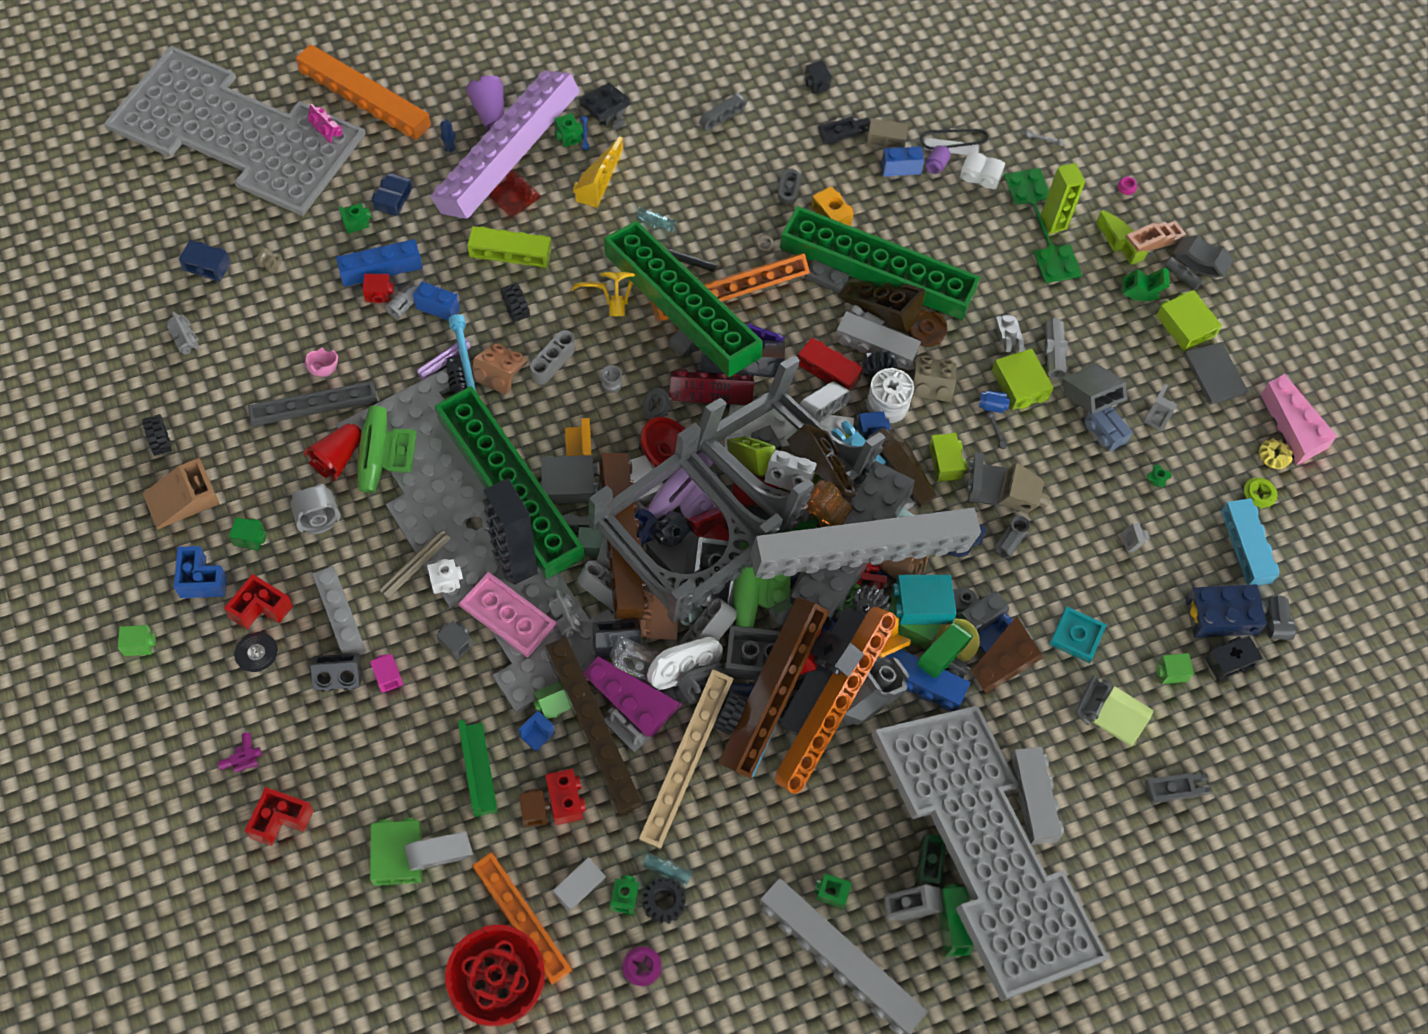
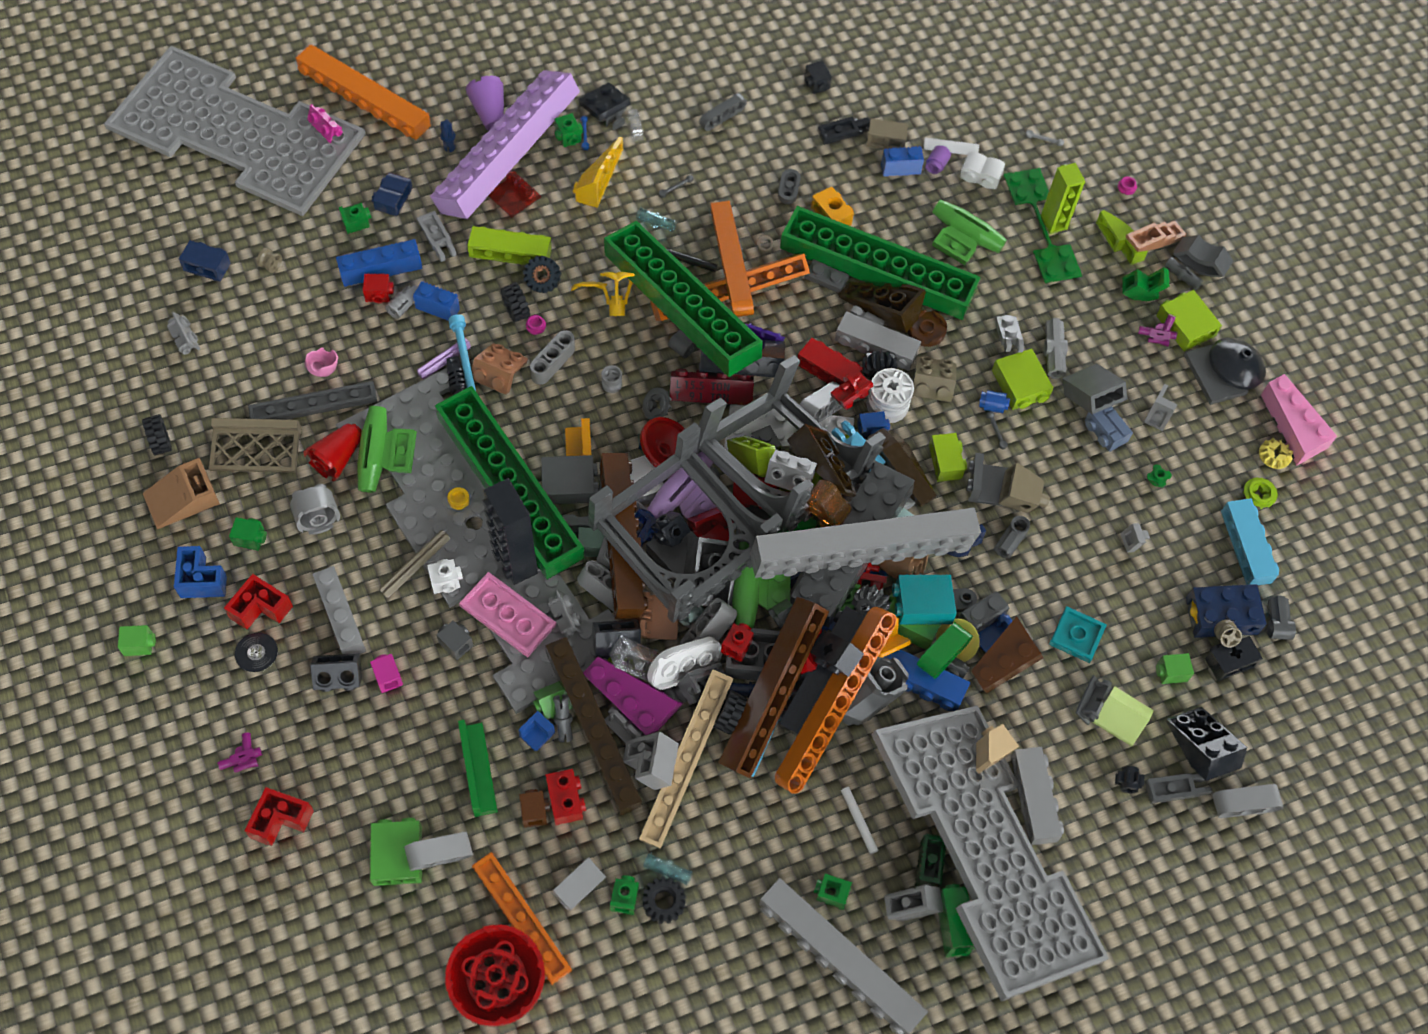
magenta gear [623,946,662,987] -> none
black piece [920,129,989,150] -> none
none -> dark tan fence [209,418,302,473]
none -> light grey hinge [417,211,457,262]
none -> yellow tile [447,487,470,510]
none -> black bush [523,256,561,293]
none -> dark pink plate [526,315,546,335]
none -> dark grey pin [553,694,573,743]
none -> light grey brick [623,732,679,790]
none -> clear beam [627,108,643,142]
none -> dark grey hinge [659,175,693,198]
none -> orange beam [710,200,754,317]
none -> red brick [721,623,754,662]
none -> red hips [831,372,874,410]
none -> white bar [841,787,878,854]
none -> bright green plate [932,200,1007,266]
none -> tan slope [976,724,1019,774]
none -> black gear [1115,766,1145,794]
none -> magenta piece [1138,314,1177,347]
none -> black slope [1166,707,1247,781]
none -> black dish [1209,337,1266,390]
none -> light grey beam [1212,784,1283,818]
none -> dark tan wheel [1214,620,1242,648]

